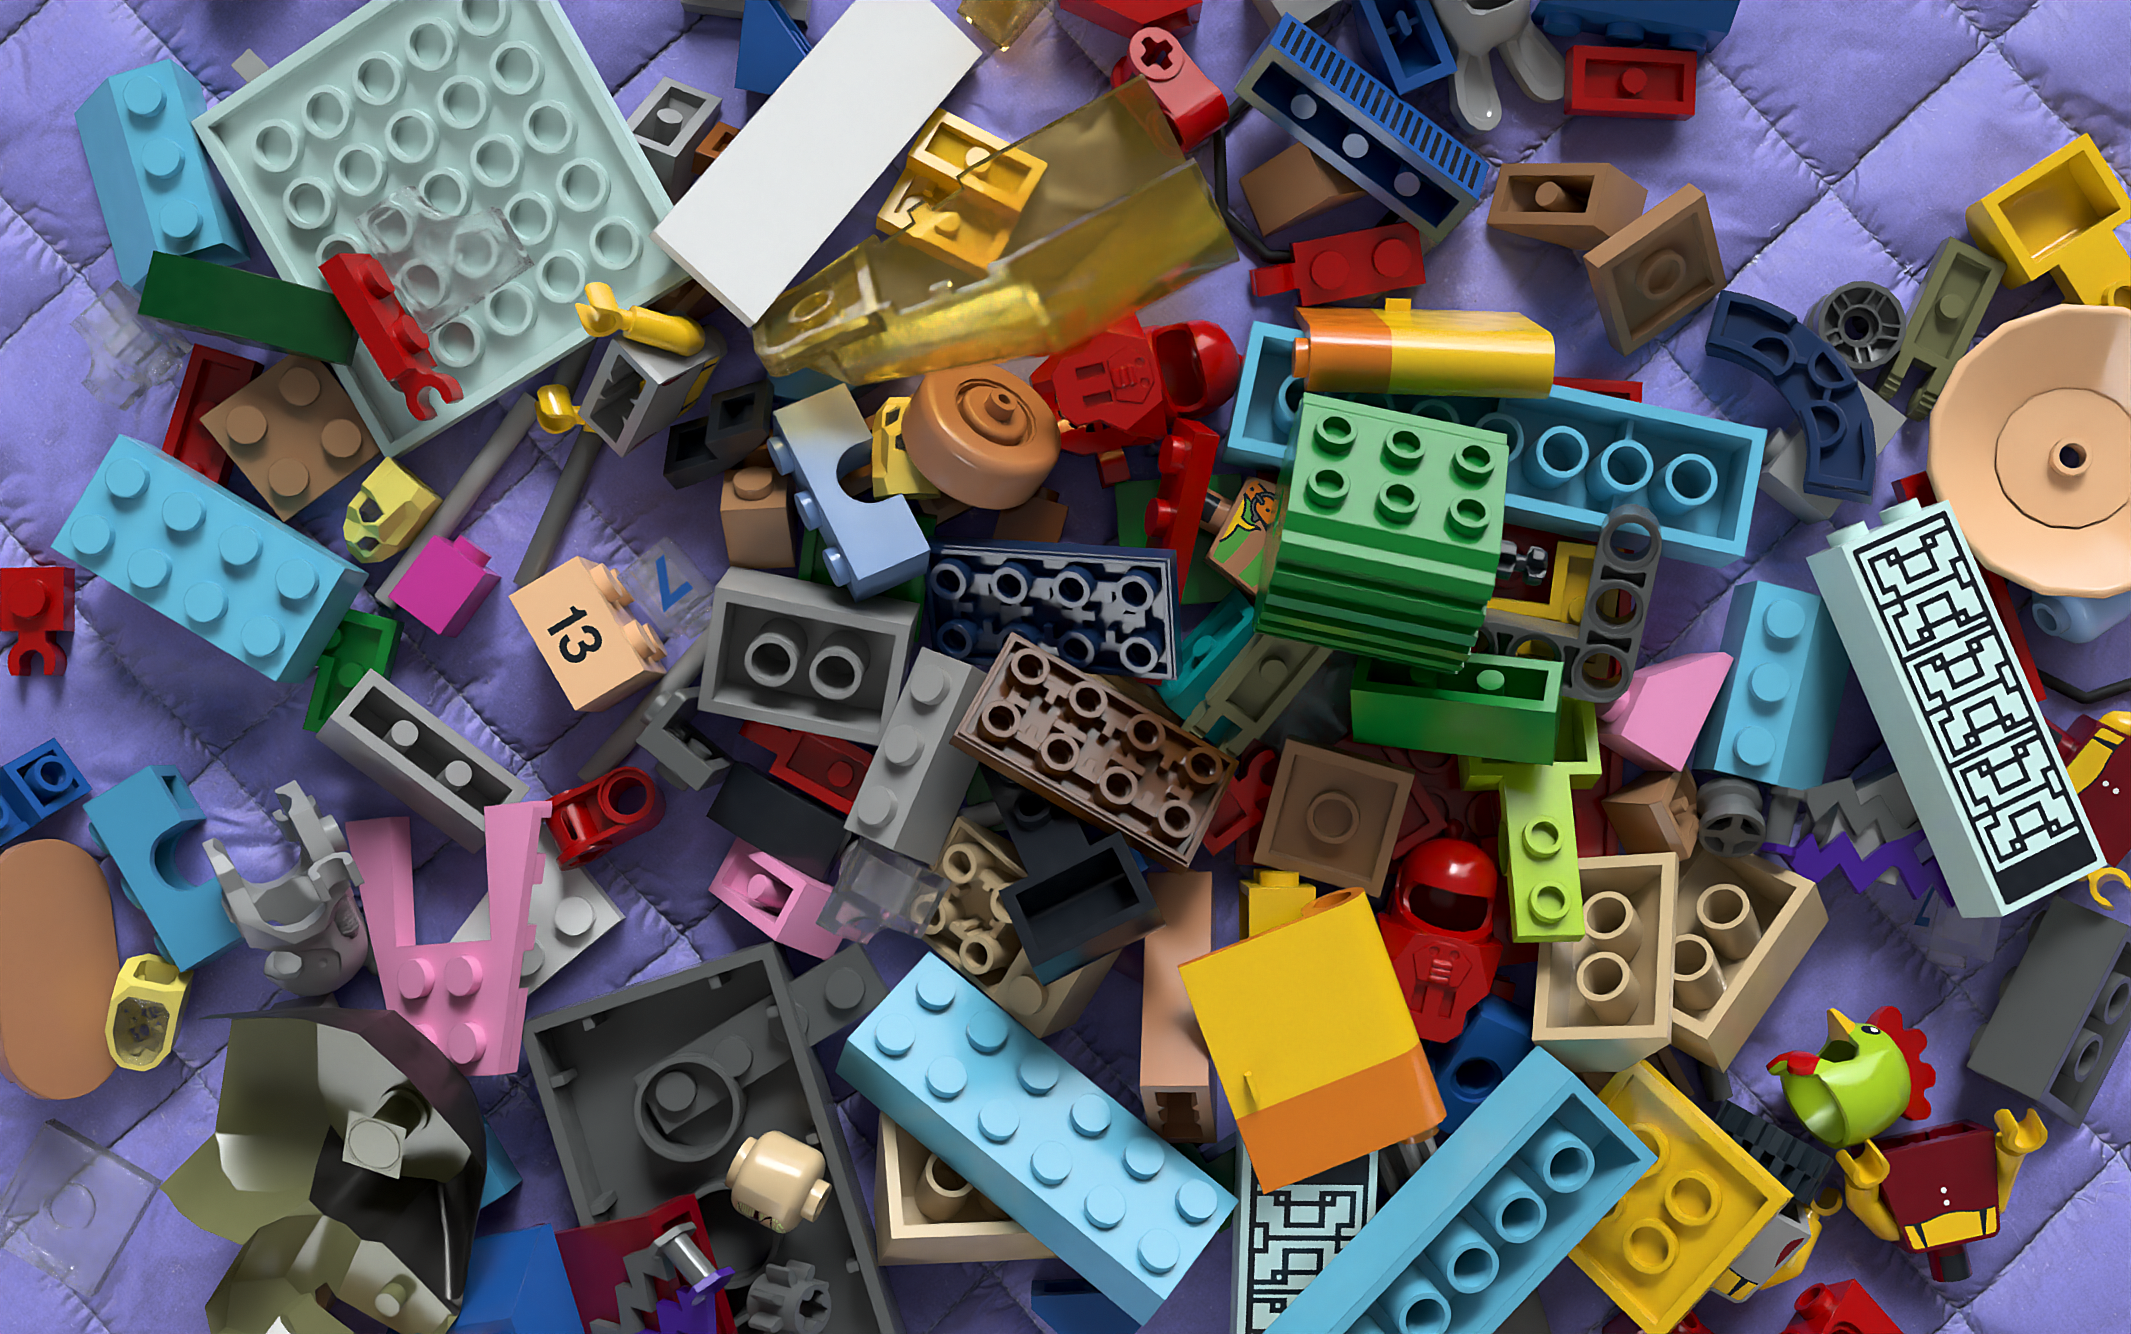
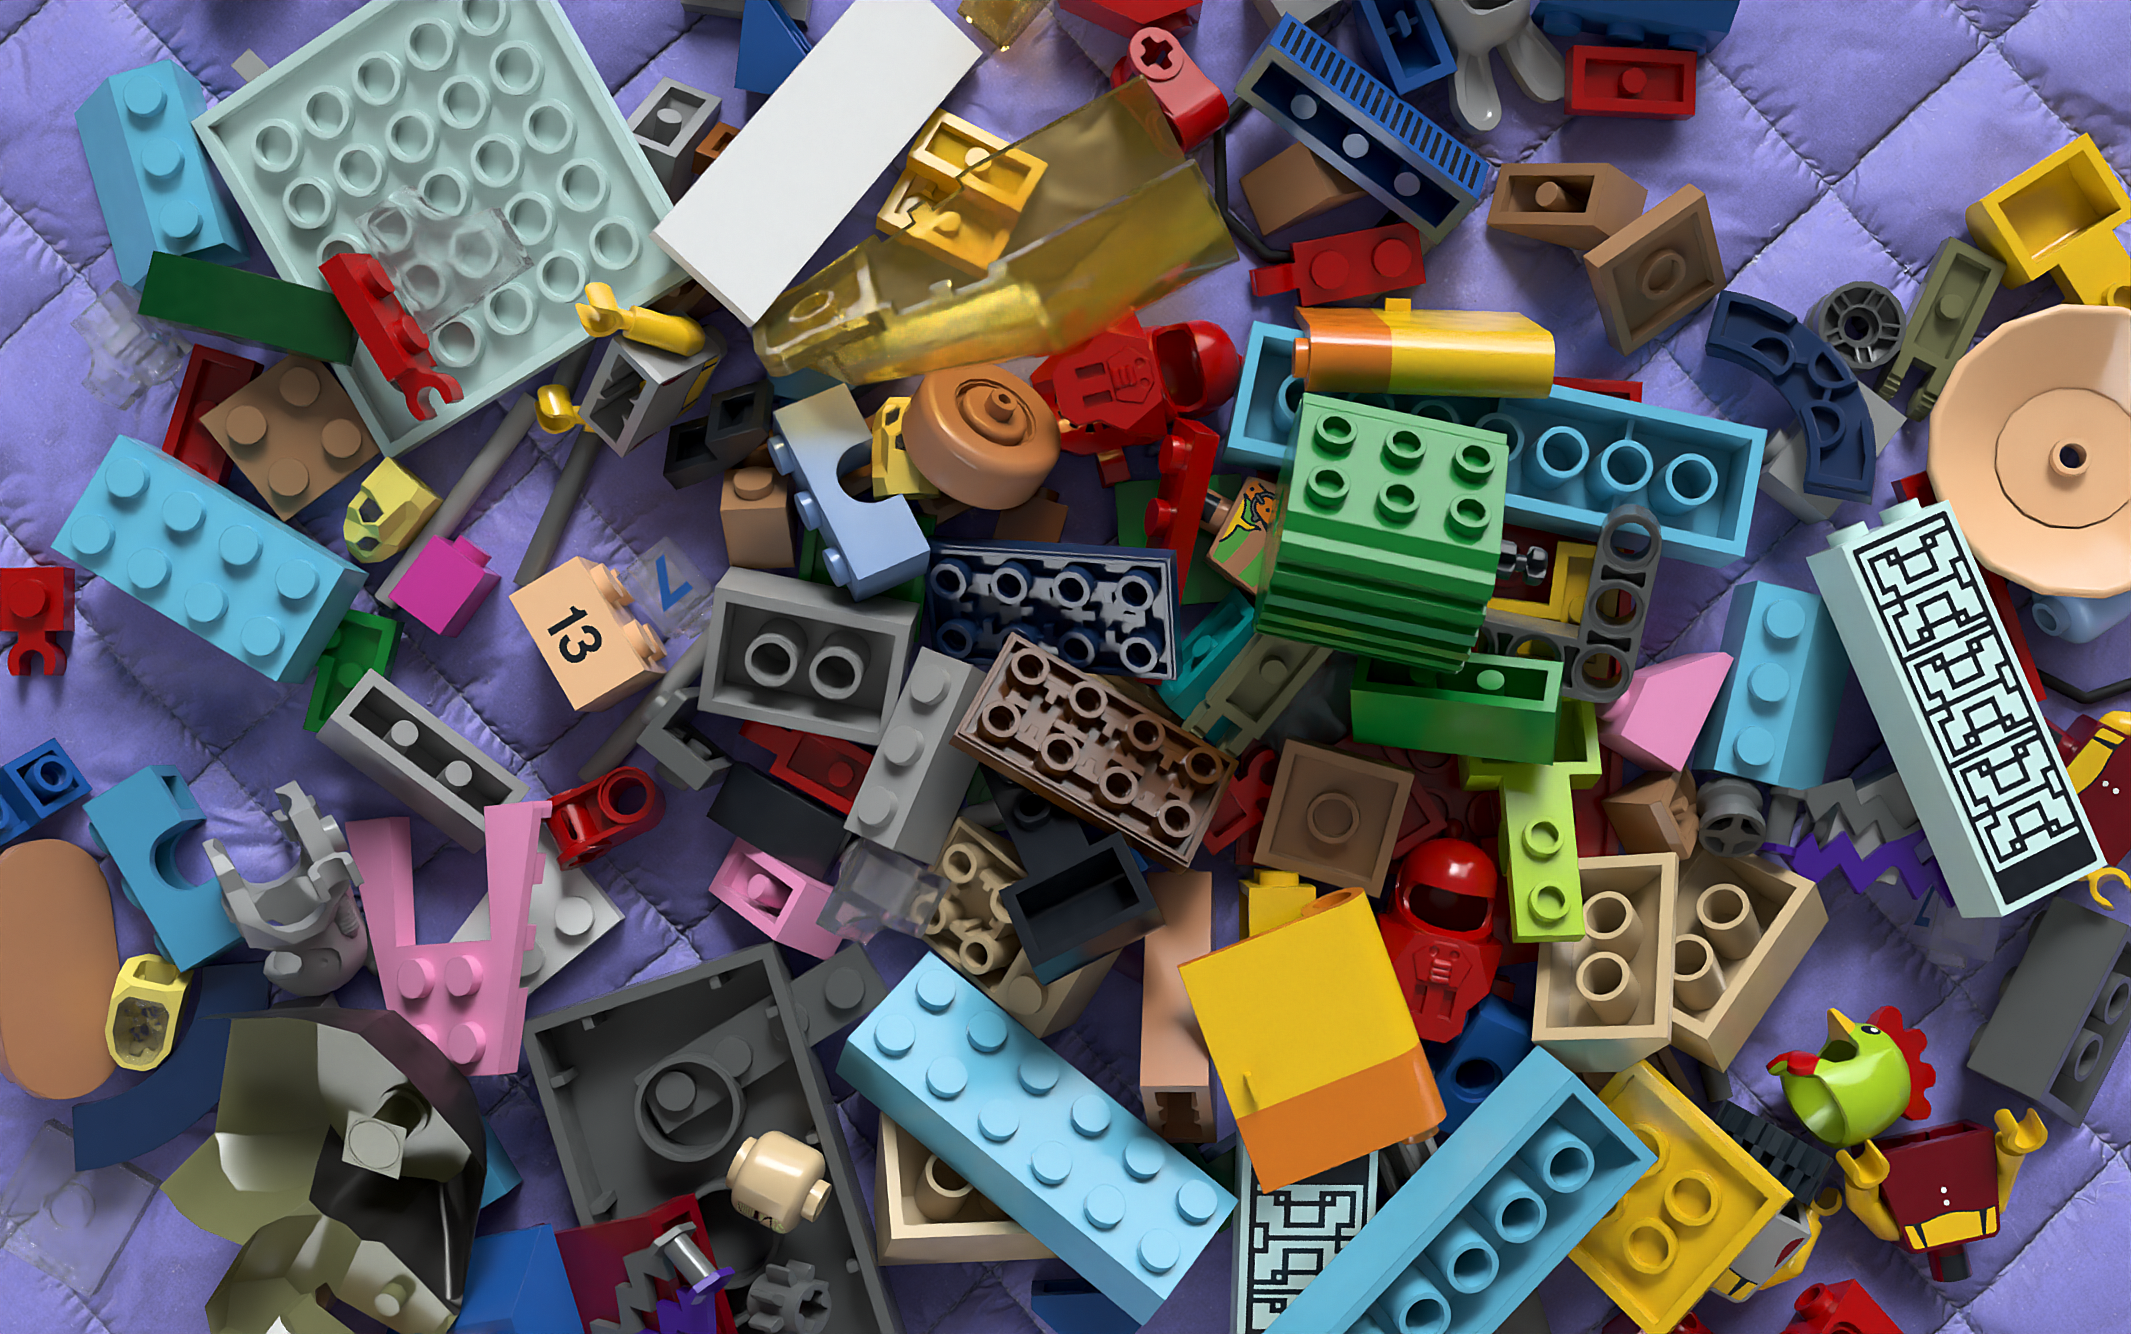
none -> dark blue tile [72,960,272,1172]

